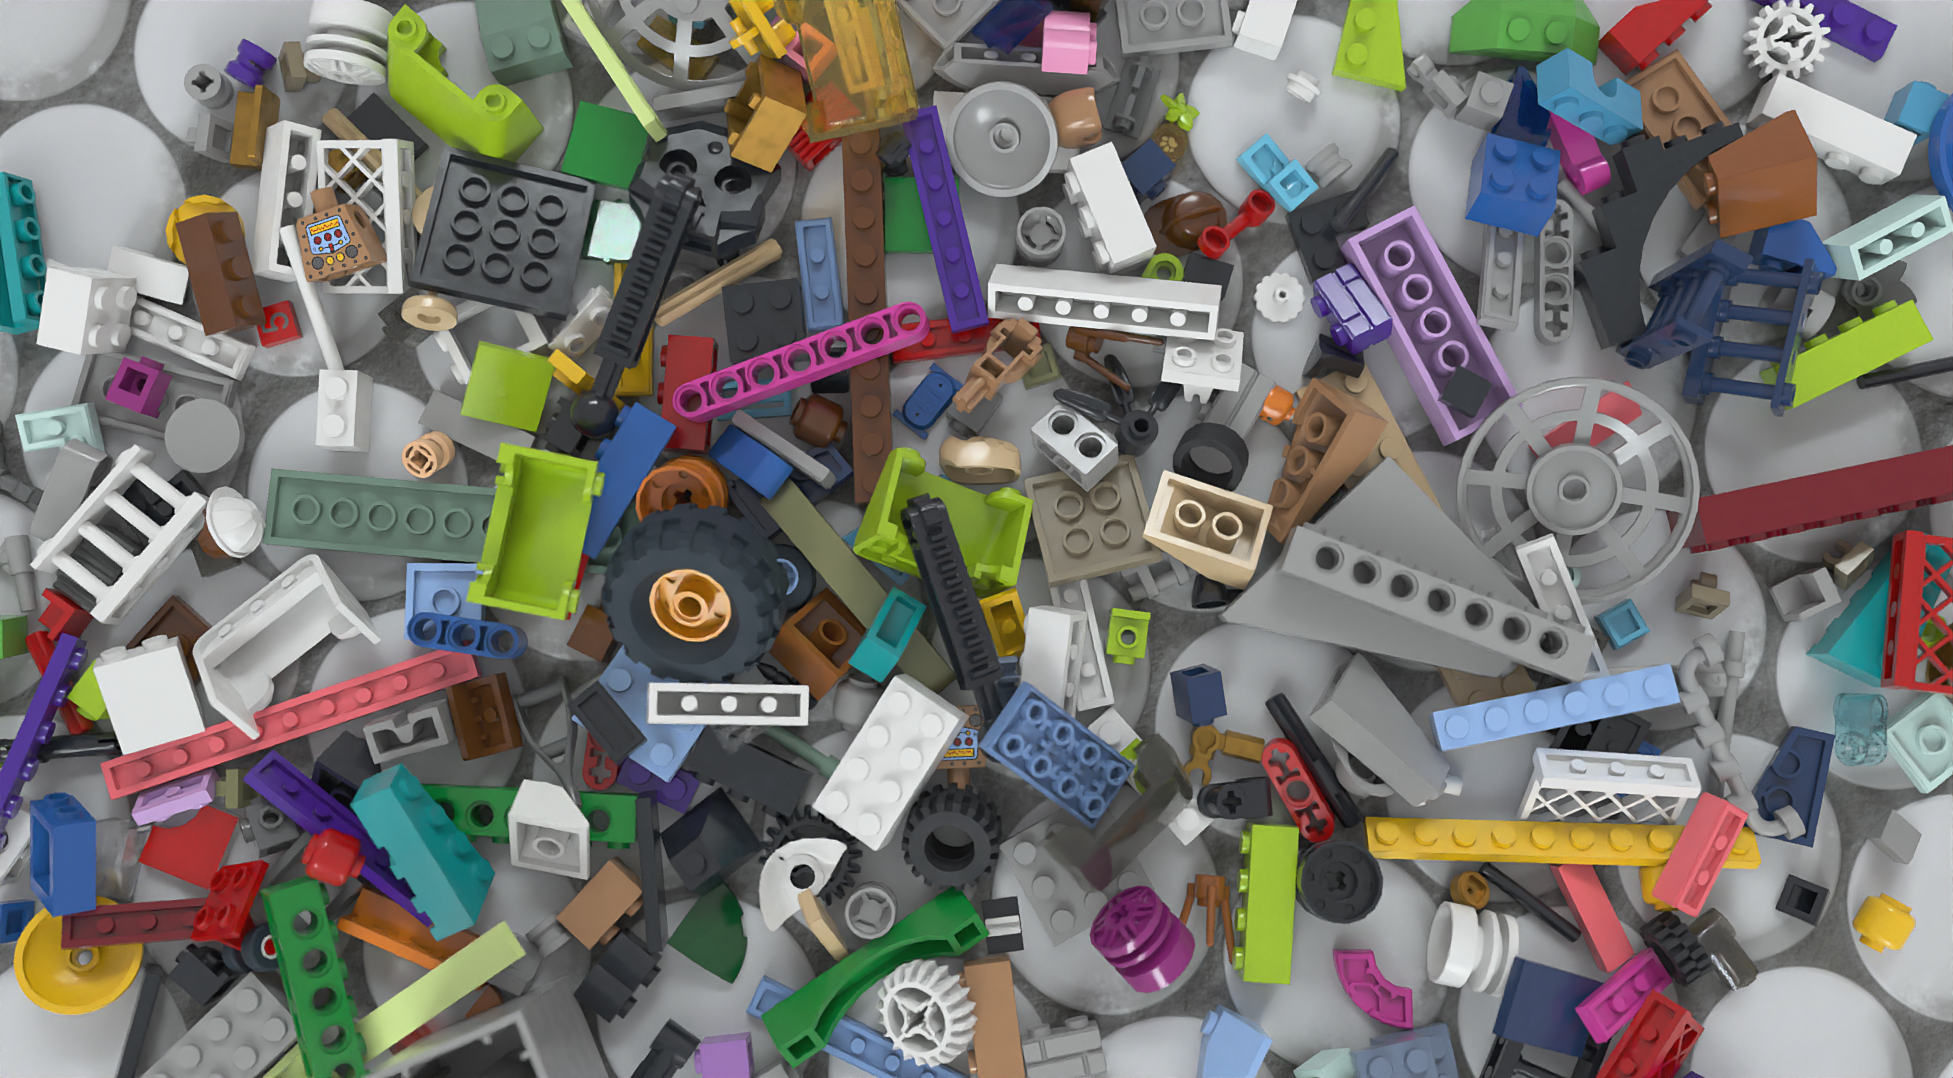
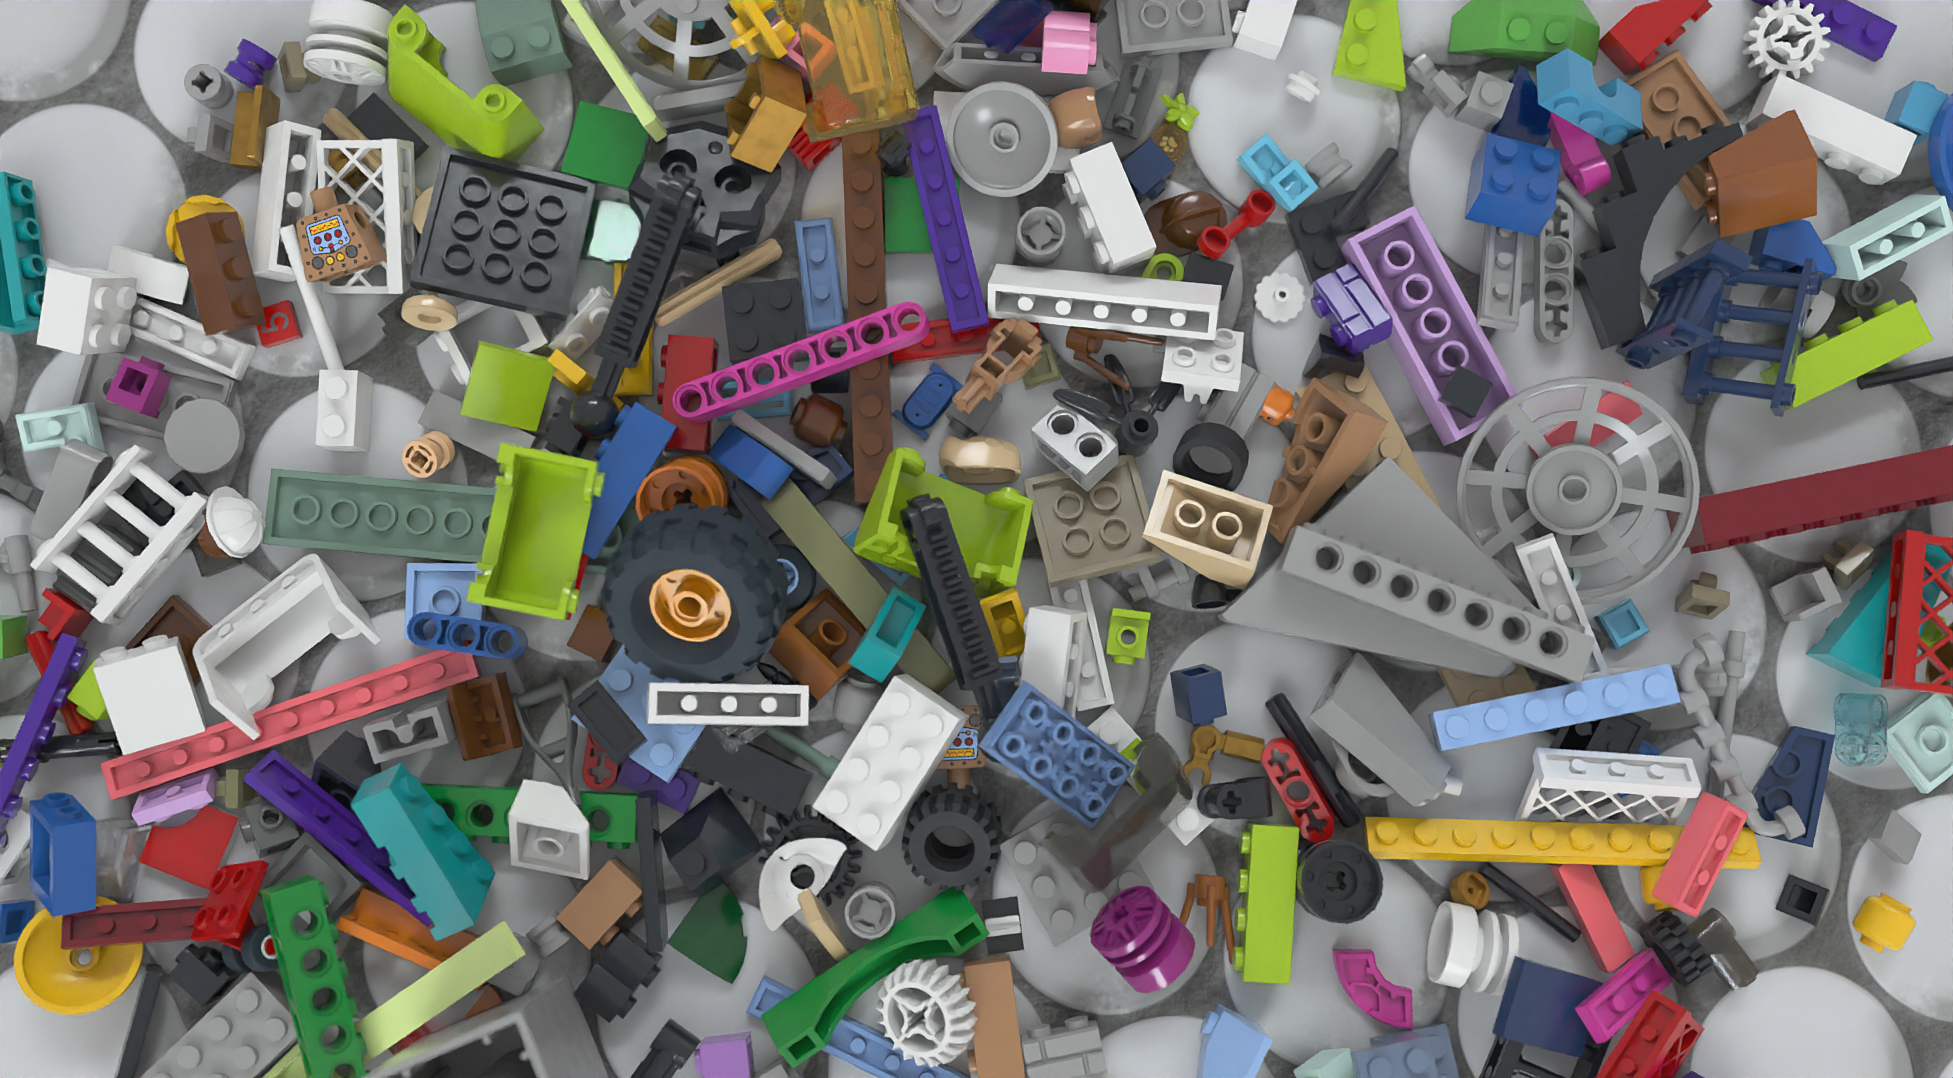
red head [300,828,366,886] -> none

